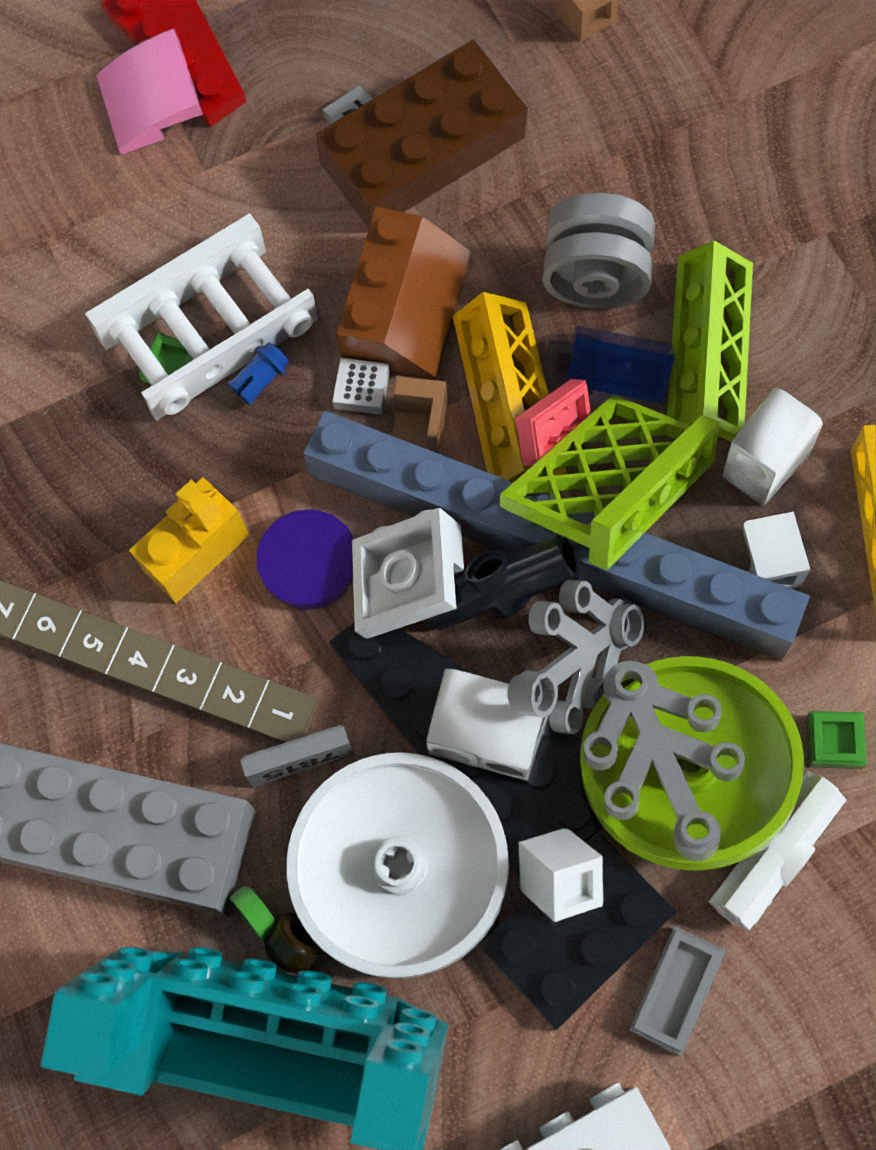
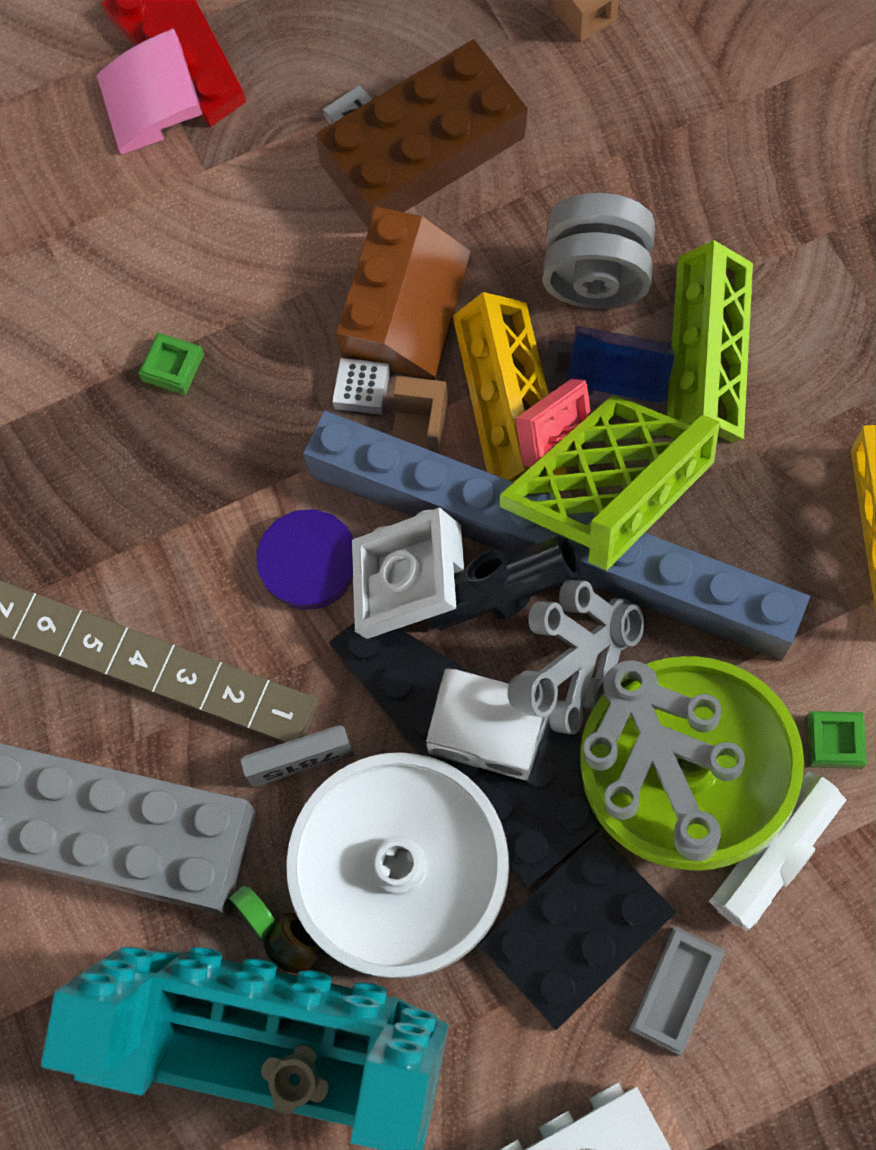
white fence [85,213,318,421] -> none
yellow hinge [129,477,250,604] -> none
blue pin [227,342,289,406] -> none
white panel [519,828,603,922] -> none
white piece [722,388,823,506] -> none
white panel [742,512,810,588] -> none
none -> dark tan plate [261,1044,329,1114]

